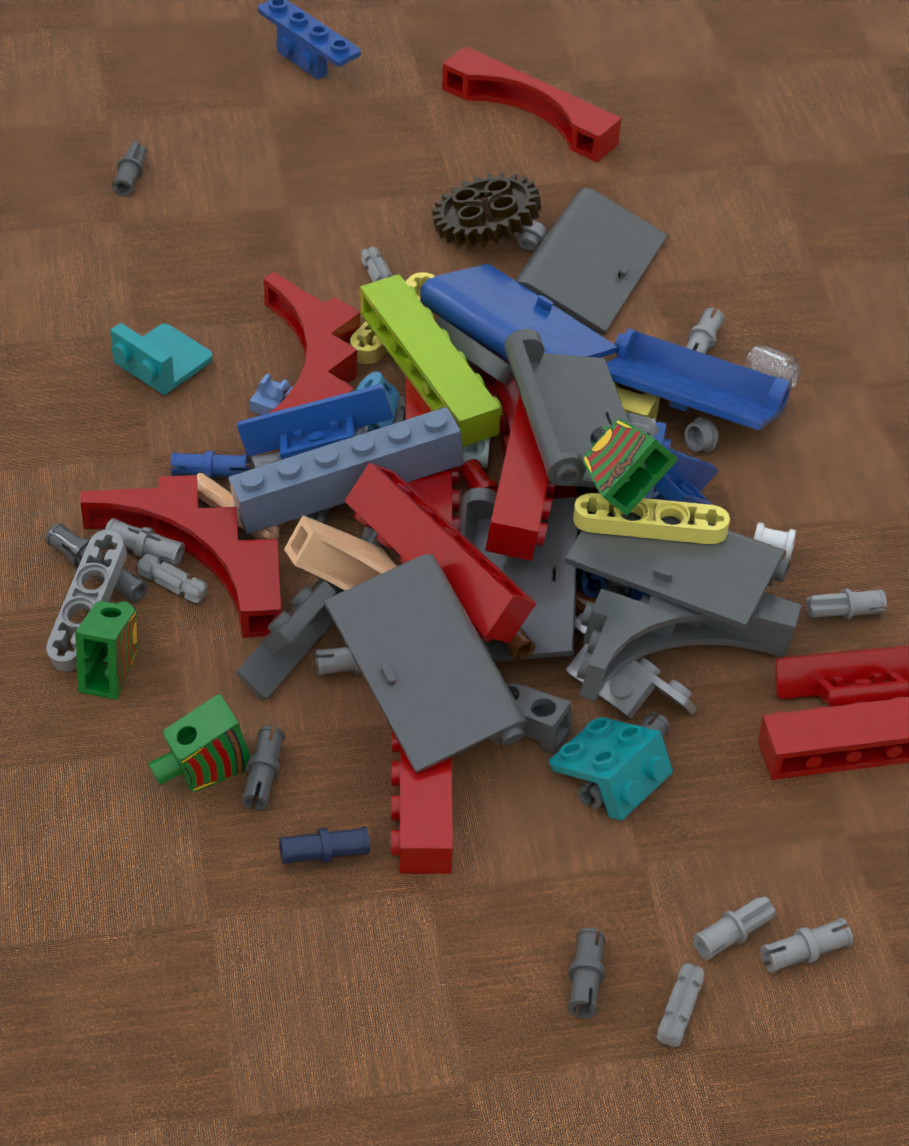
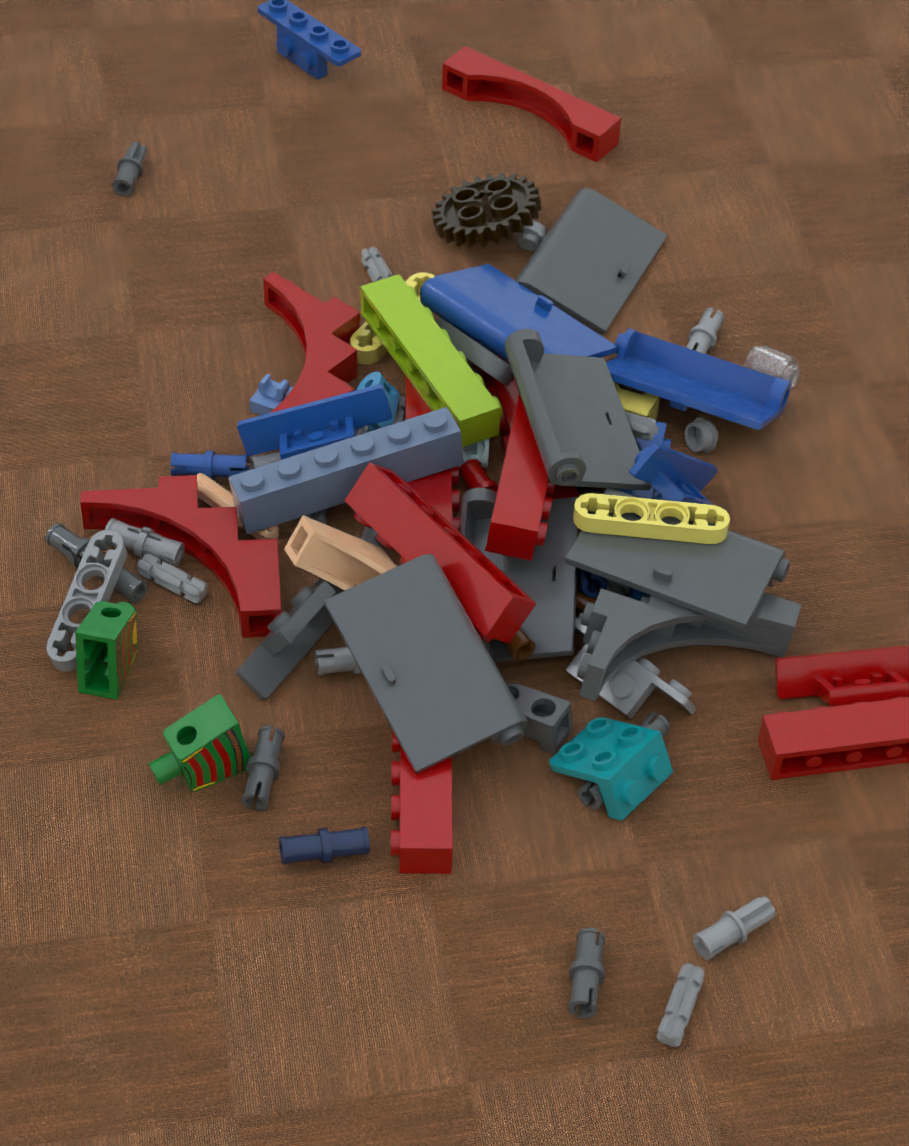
teal bracket [110,323,213,395] -> none
green torso [583,419,678,516] -> none
white bush [754,522,796,560] -> none
light grey pin [760,918,853,973] -> none
light grey axle [806,588,887,620] -> none

